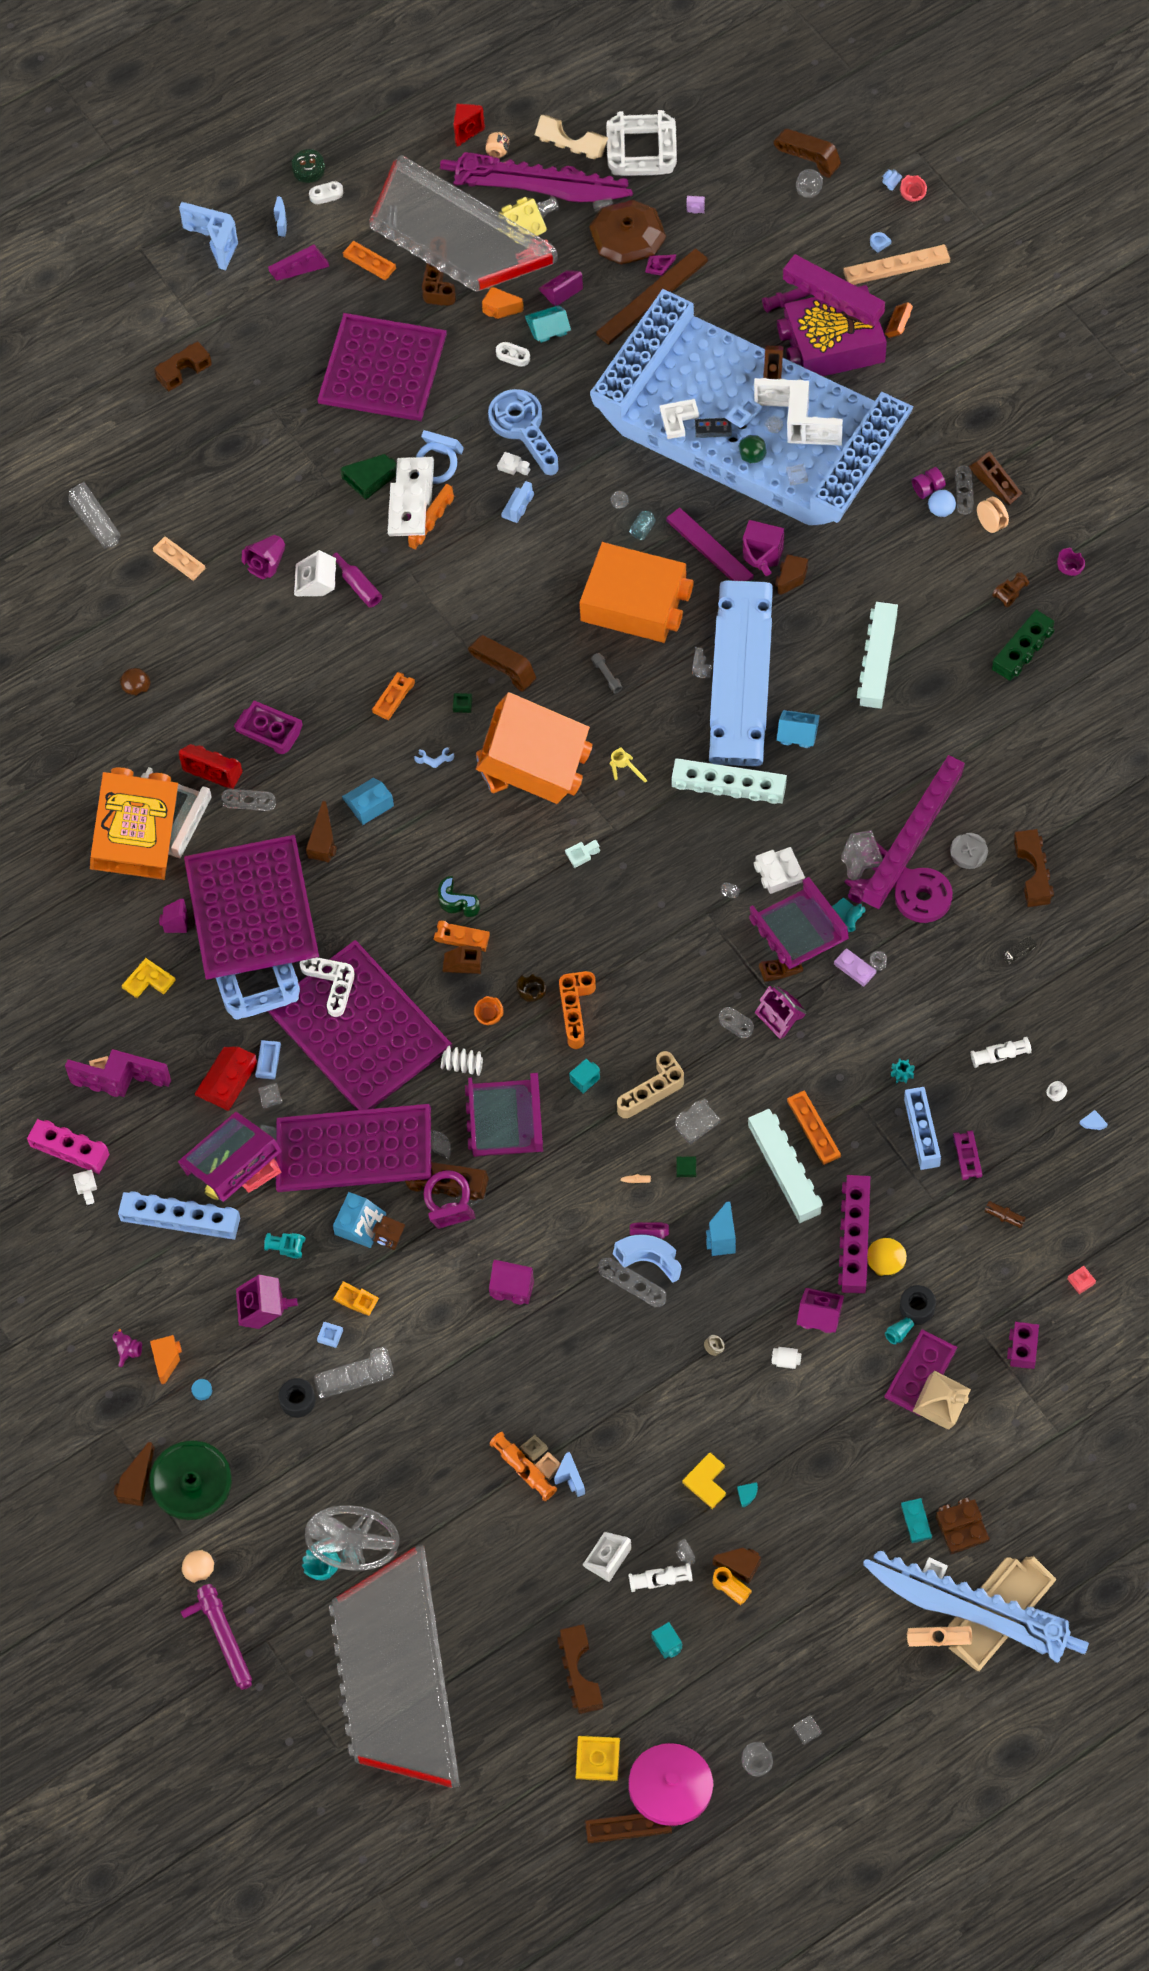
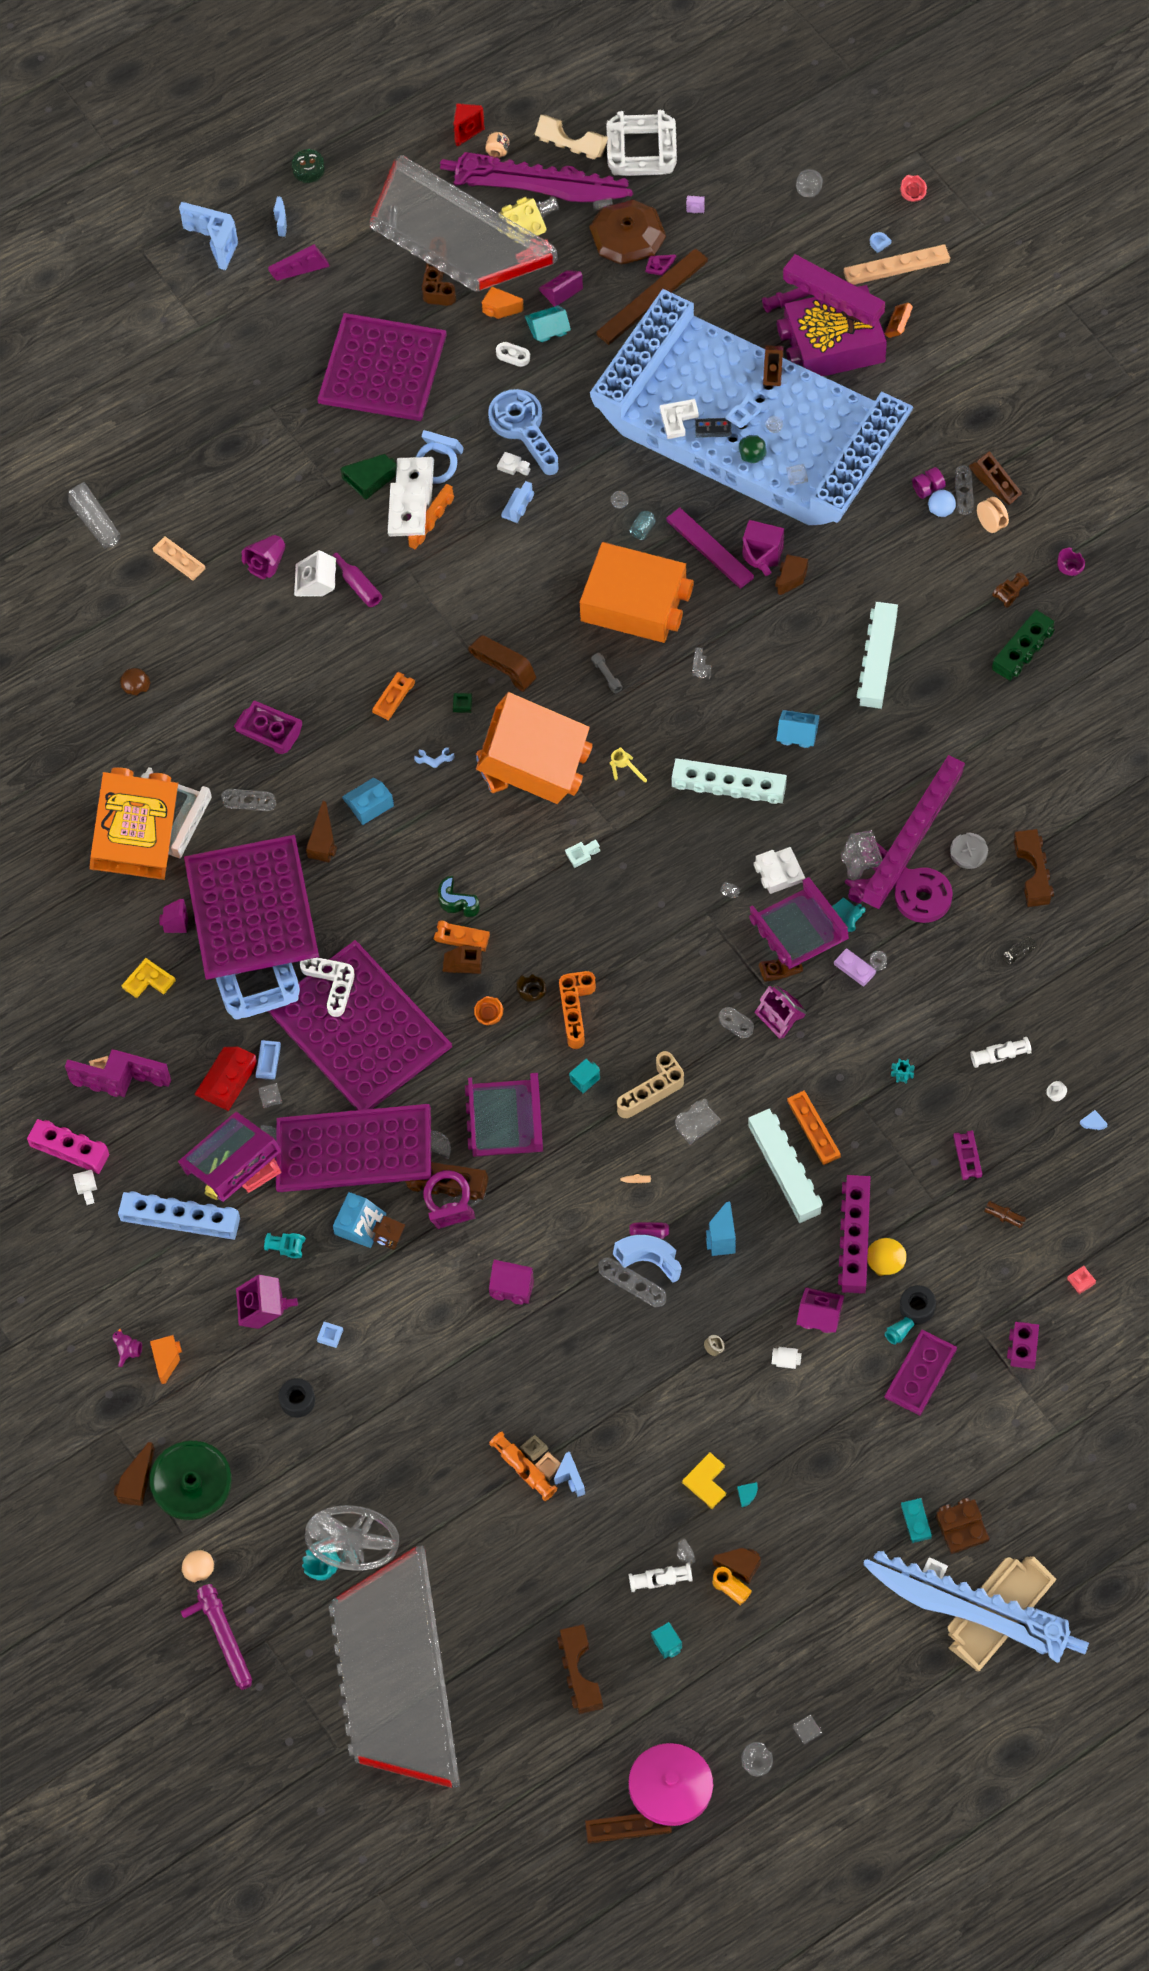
reddish brown arch [154,341,212,392] -> none
red slope [179,744,243,790] -> none
dark azure tile [192,1379,212,1400] -> none
white plate [309,182,343,204] -> none
clear beam [314,1347,394,1398] -> none
light orange slope [333,1281,379,1316] -> none
orange plate [343,241,396,280] -> none
white piece [441,1046,483,1076] -> none
yellow tile [576,1736,620,1781] -> none
white slope [583,1532,631,1582] -> none
dark green tile [677,1157,696,1177] -> none
light blue panel [709,581,773,766] -> none
white bracket [754,378,843,446] -> none
reddish brown beam [773,128,841,178] -> none
light blue plate [882,169,902,191] -> none
light blue brick [904,1087,941,1170] -> none
light nougat piece [907,1626,972,1646] -> none
tan piece [913,1371,971,1430] -> none

